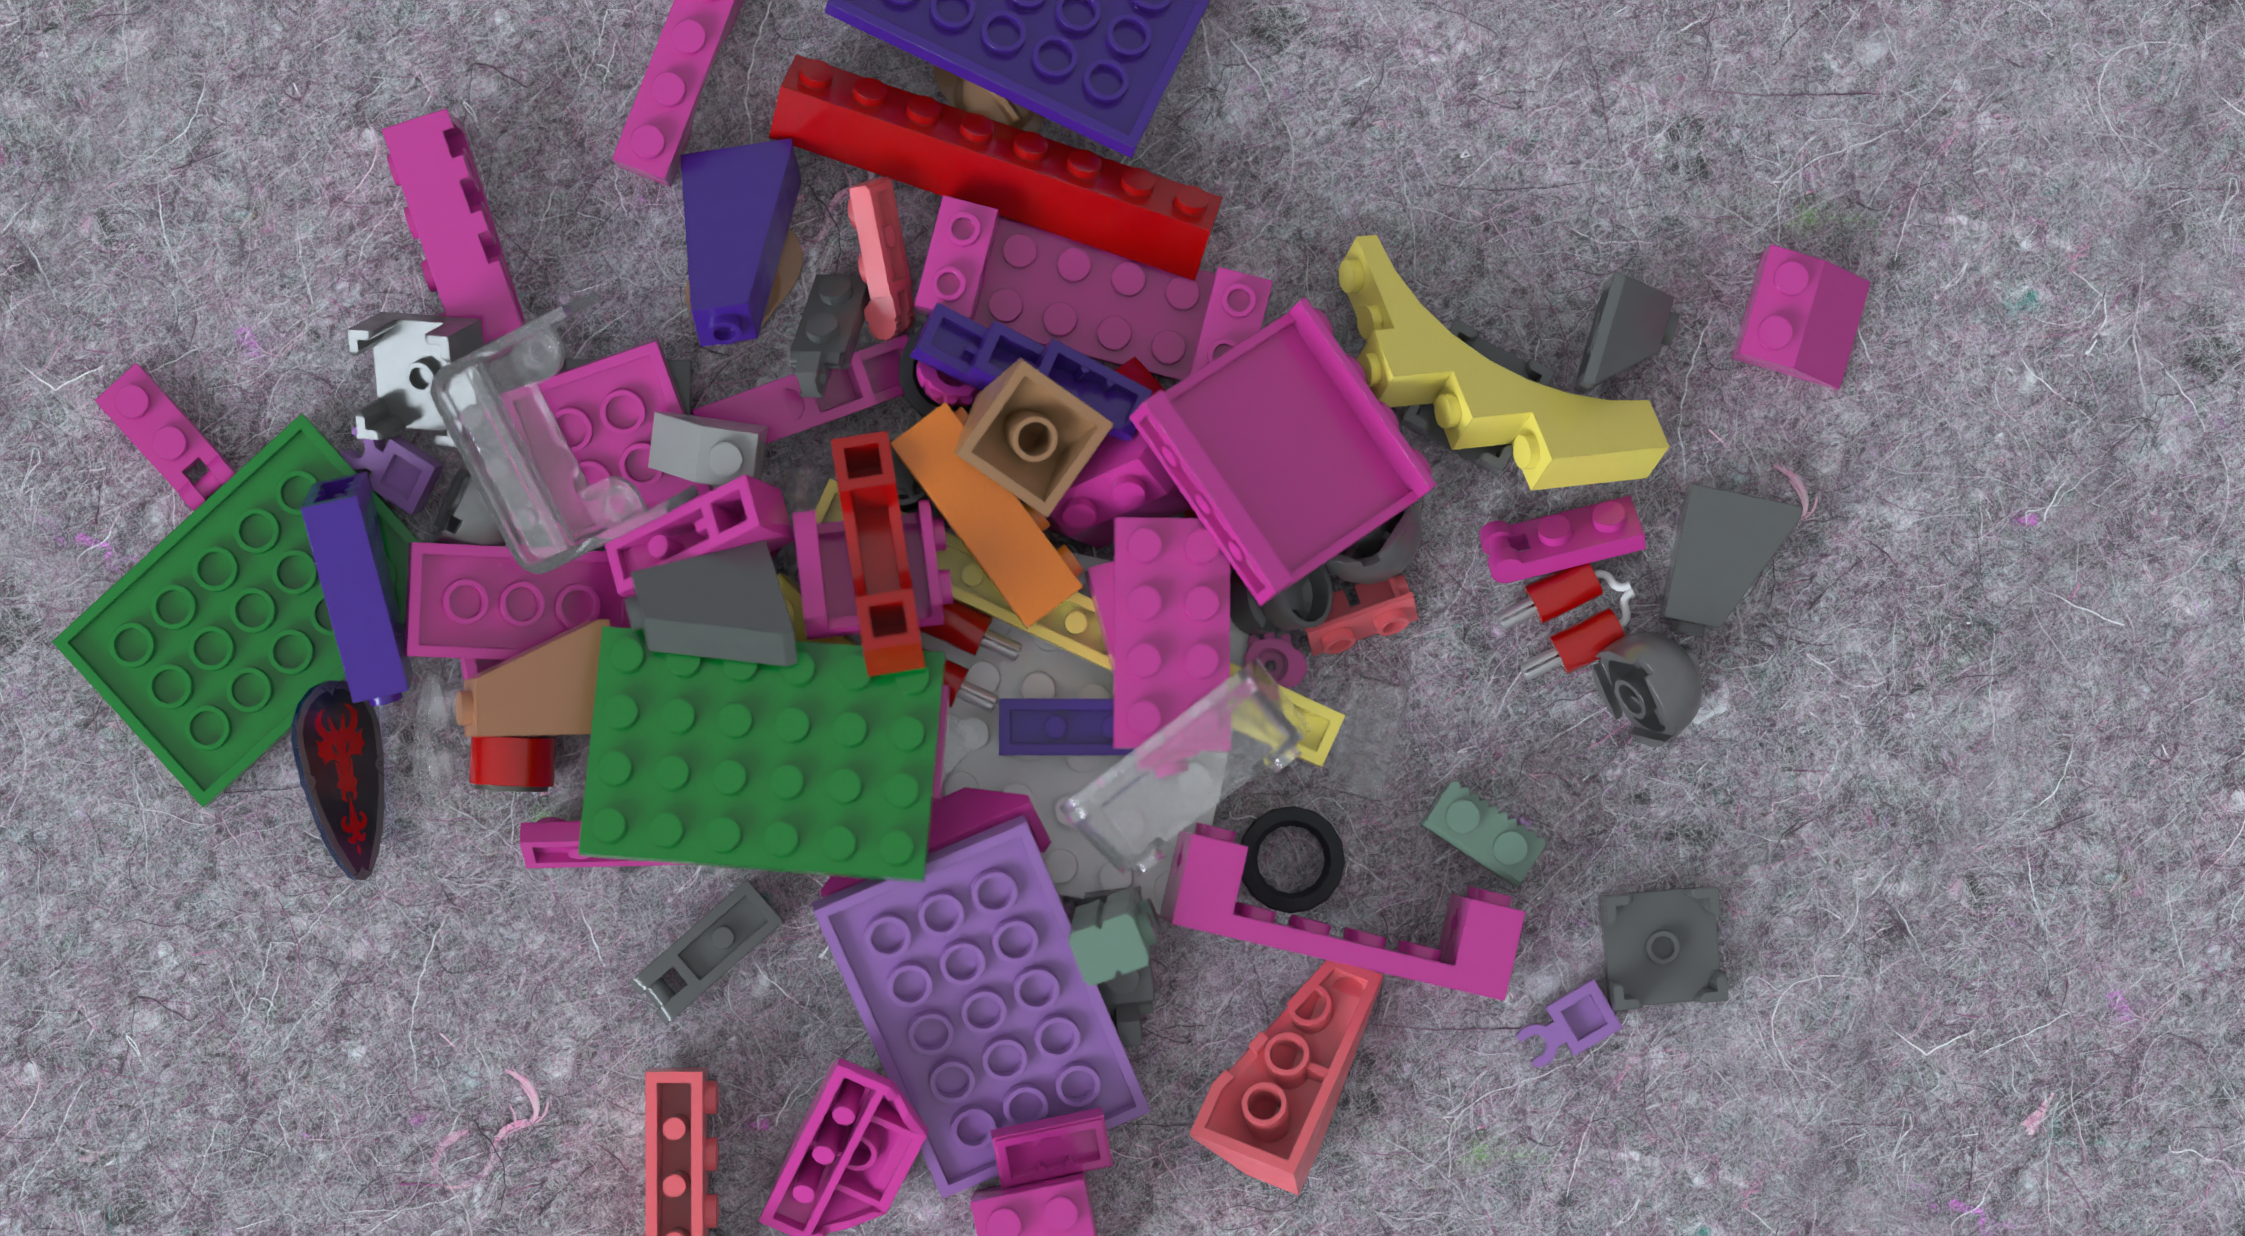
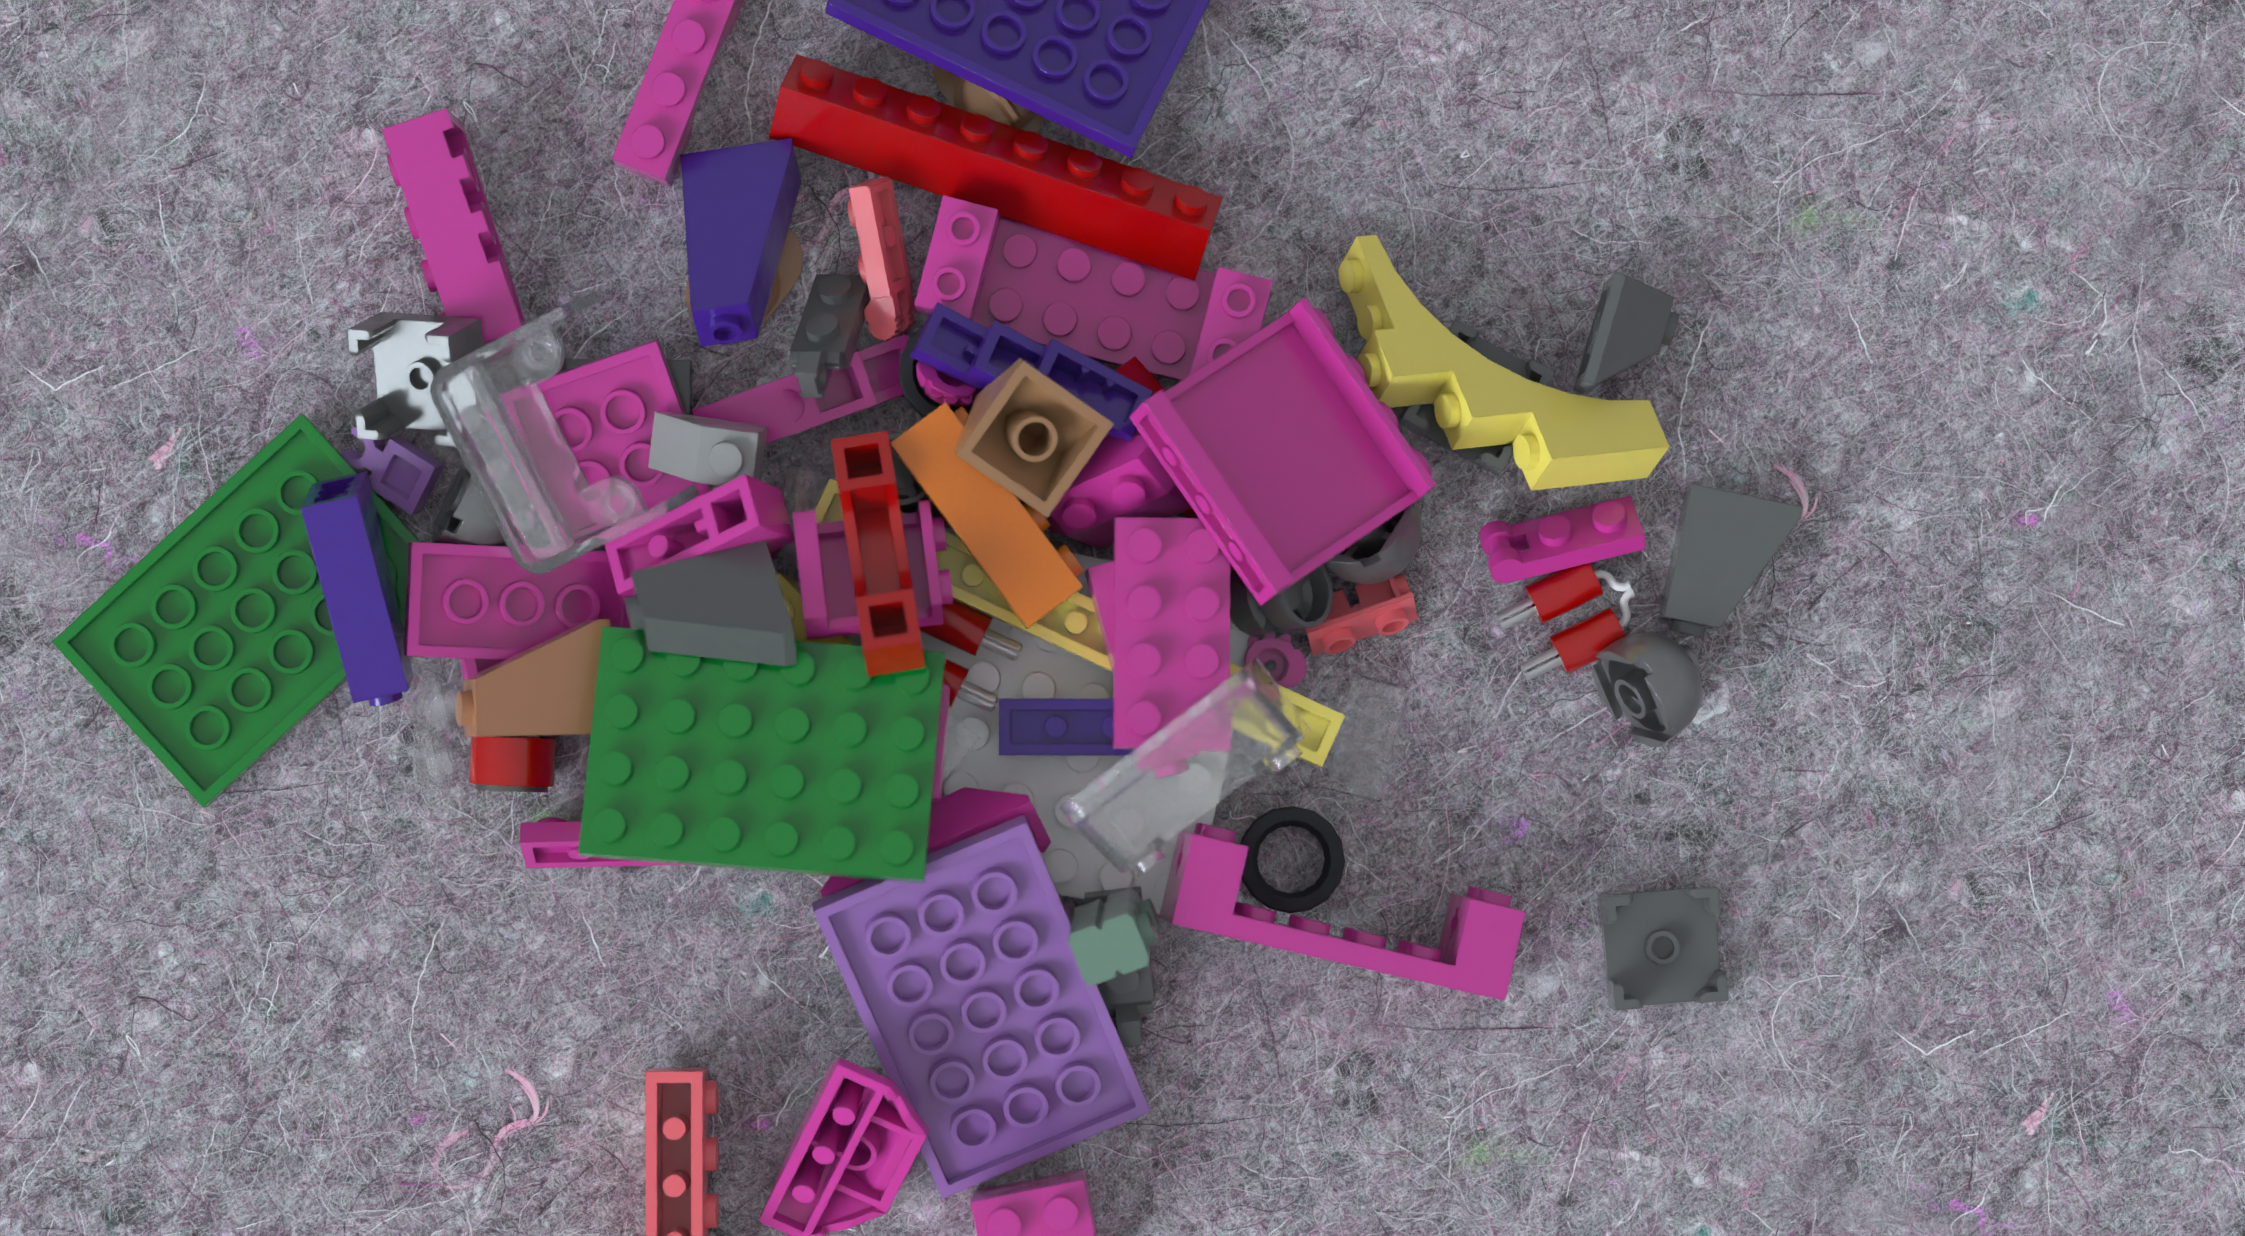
dark pink plate [94,363,237,511] -> none
shield [291,680,384,880] -> none
dark grey plate [630,879,785,1025] -> none
dark pink plate [990,1107,1113,1189] -> none
coral wedge [1190,960,1384,1195] -> none
sand green brick [1420,780,1546,887] -> none
medium lavender plate [1515,978,1623,1067] -> none
dark pink slope [1731,244,1871,390] -> none

